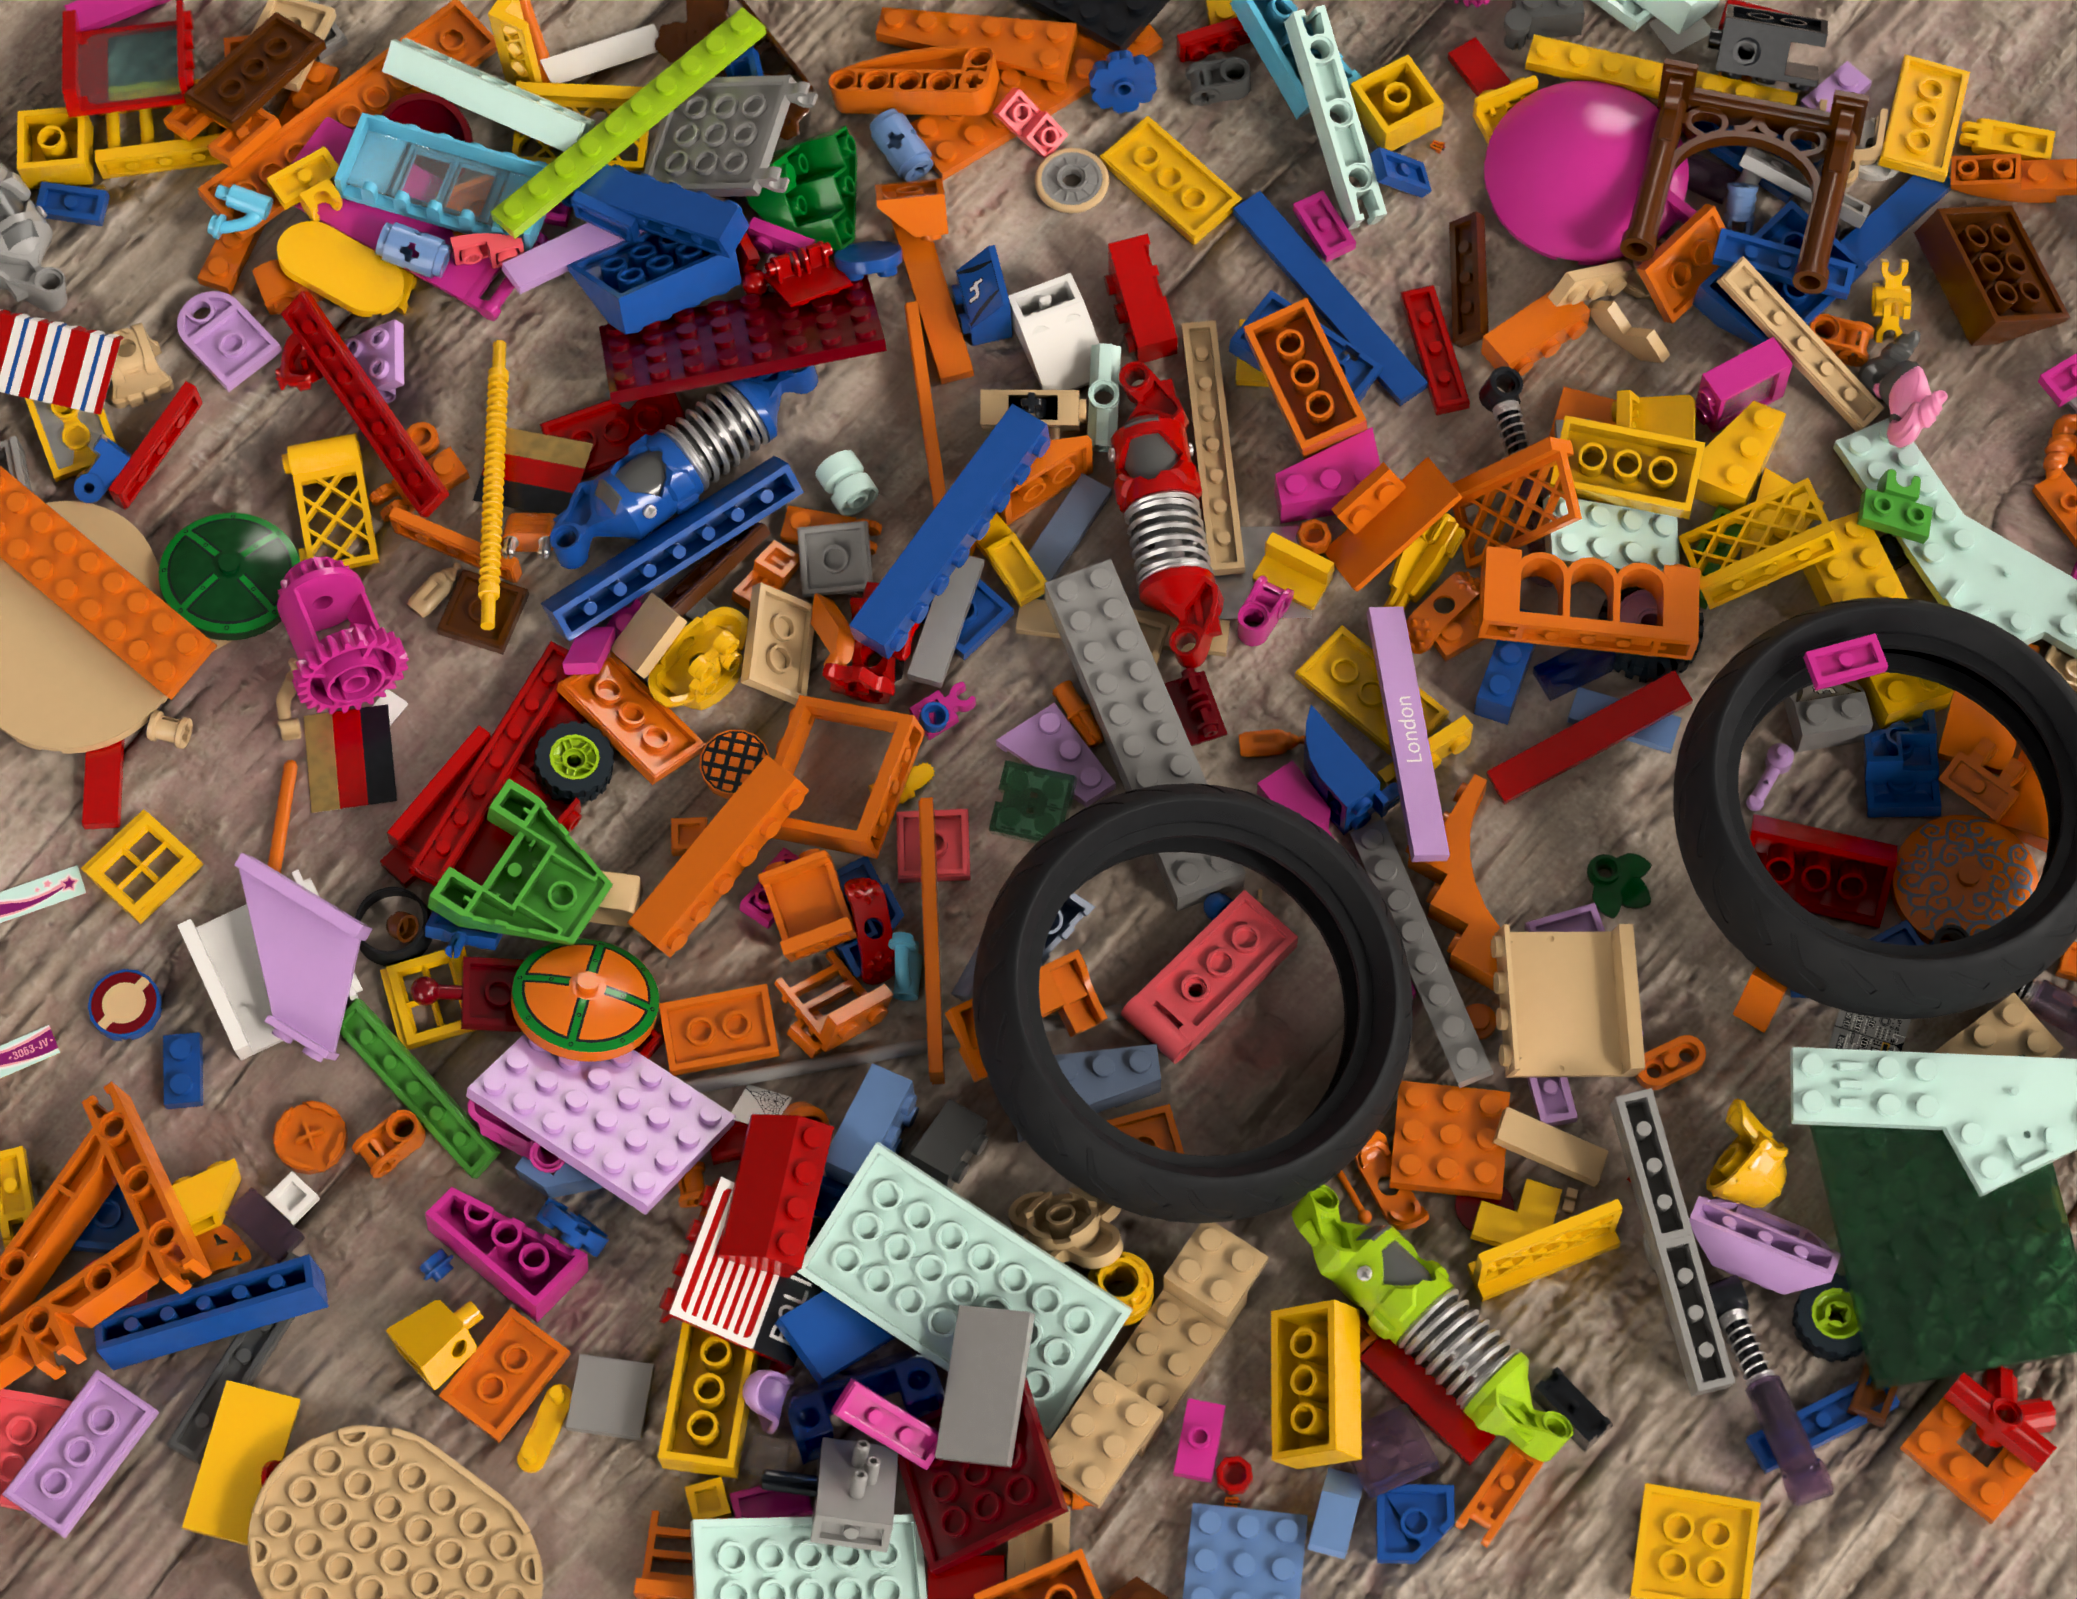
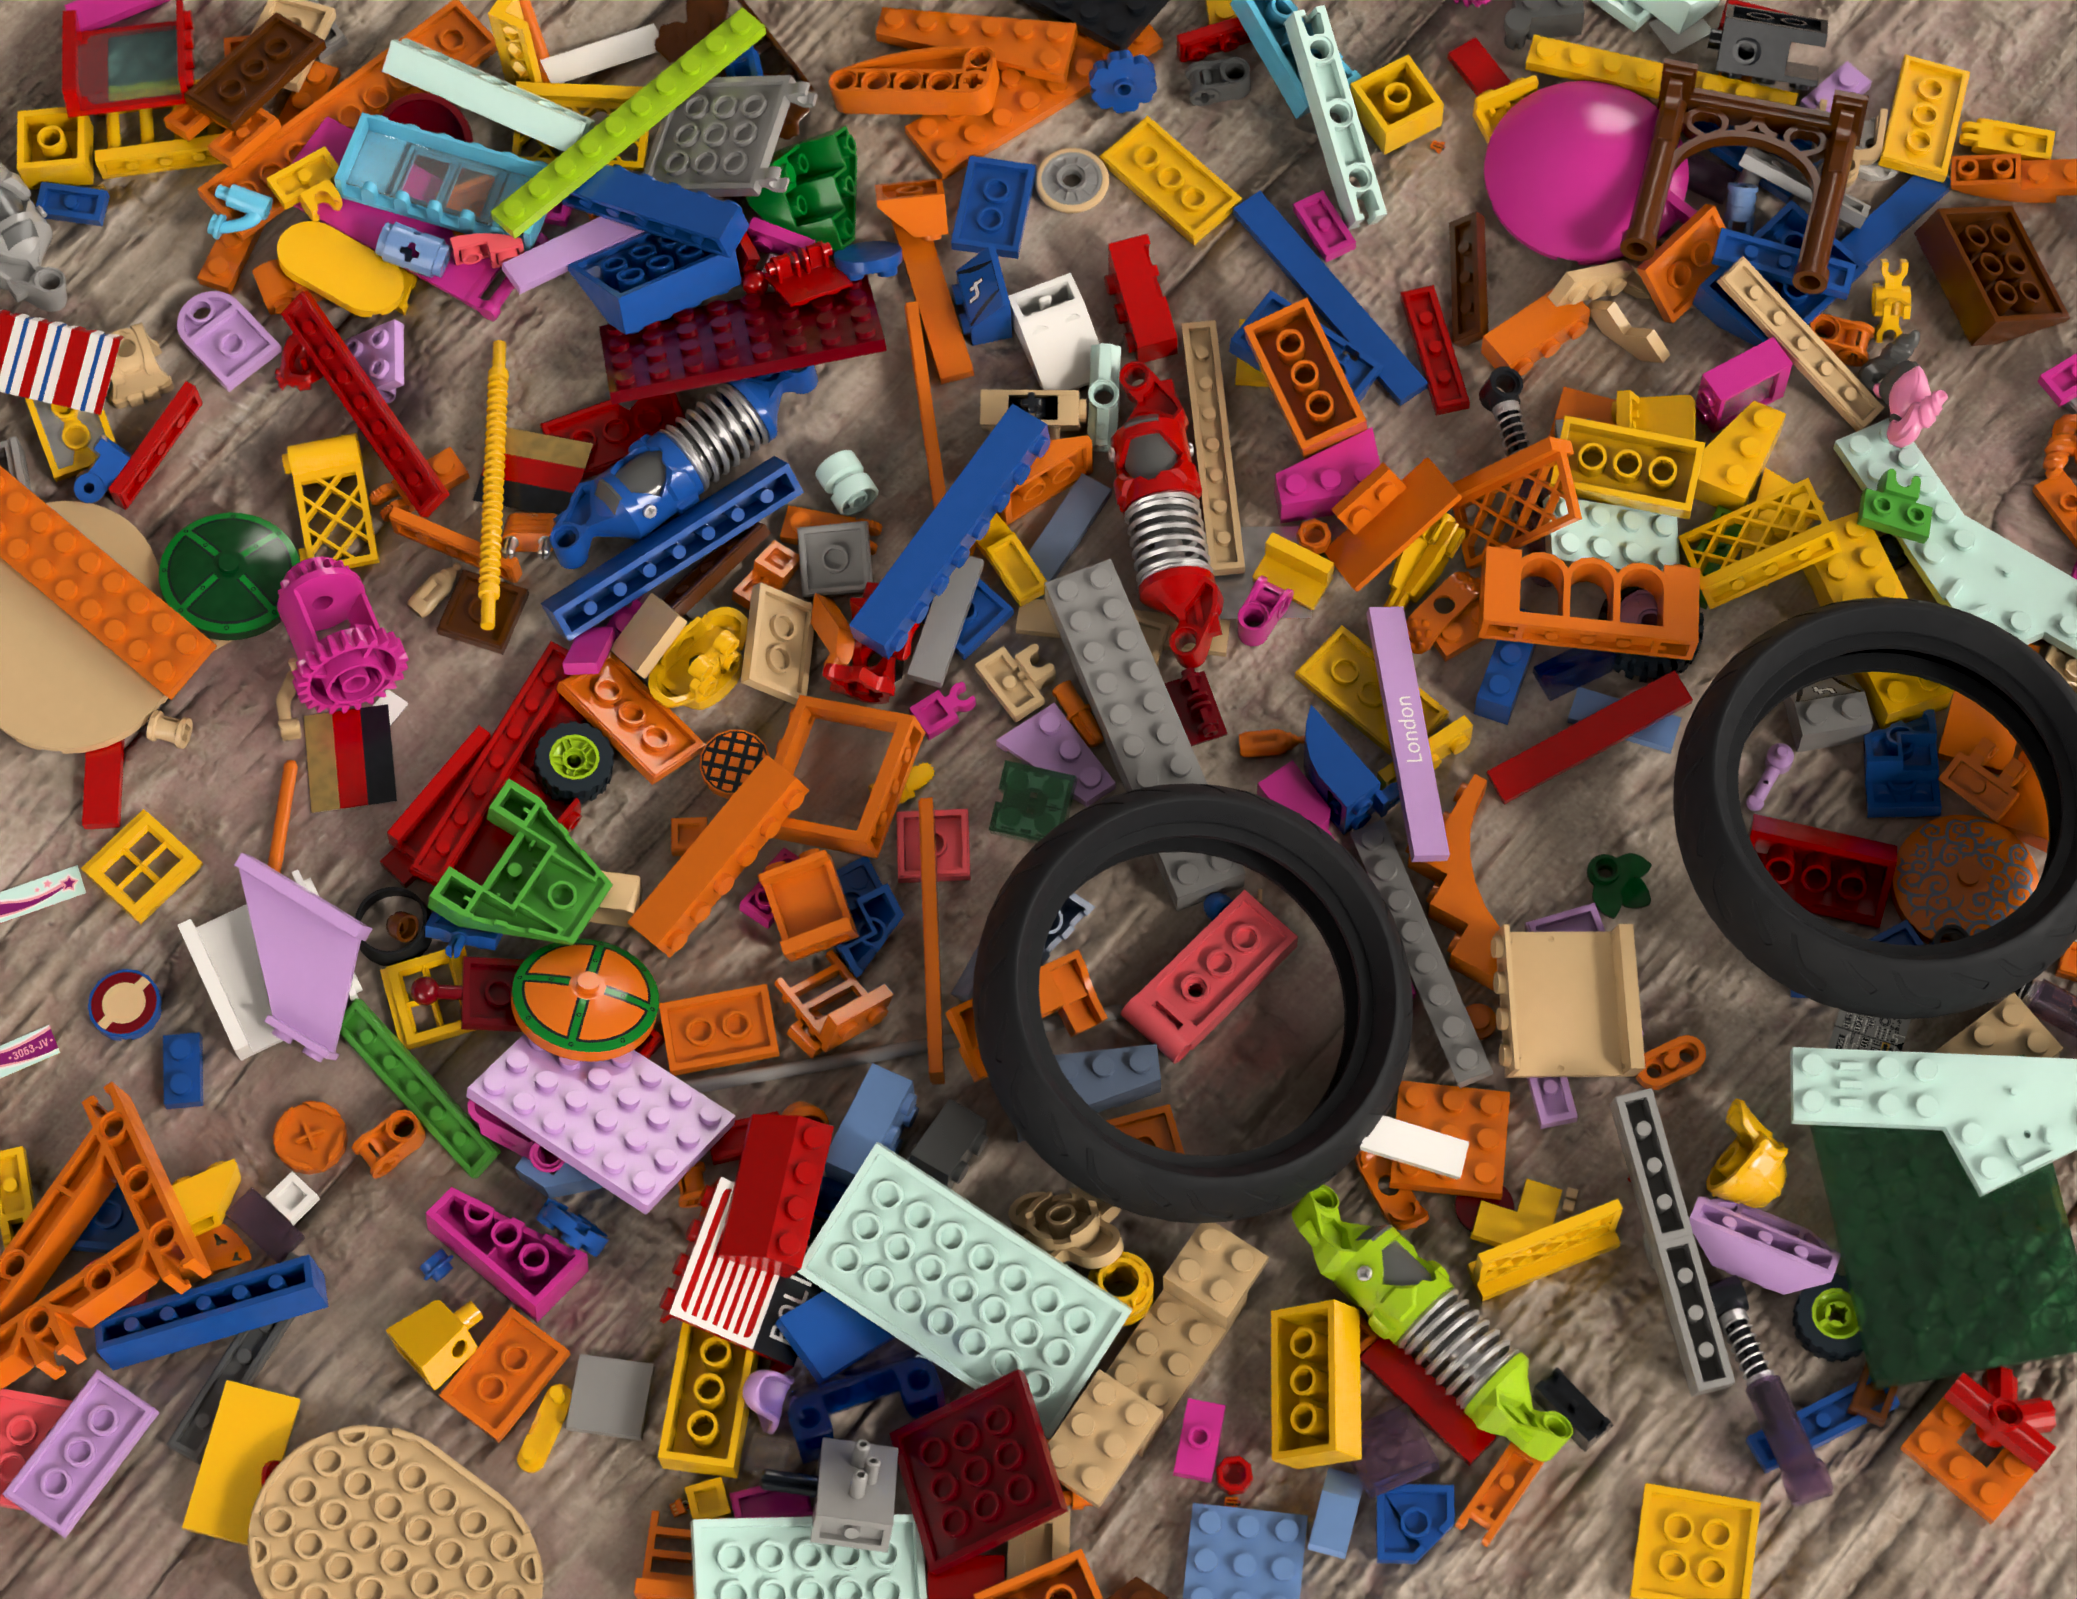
orange tile [406,422,440,458] -> none
blue tile [571,190,640,243] -> none
white sticker [731,1085,792,1124] -> none
dark pink tile [831,1378,939,1470] -> none
red piece [844,877,895,985] -> none
medium blue piece [869,109,934,182] -> none
medium azure plant [888,932,923,1002] -> none
blue hinge [919,702,949,733] -> none
light grey tile [935,1305,1035,1468] -> none
coral slope [992,87,1068,159] -> none
orange hinge [1337,1170,1372,1224] -> none
blue plate [1370,147,1432,198] -> none
tan tile [1492,1107,1608,1187] -> none
orange tile [1733,967,1788,1033] -> none
dark pink plate [1803,633,1888,691] -> none
none -> orange piece [669,1498,689,1518]
none -> blue plate [951,155,1036,259]
none -> tan plate [974,644,1056,723]
none -> white tile [1360,1115,1469,1180]

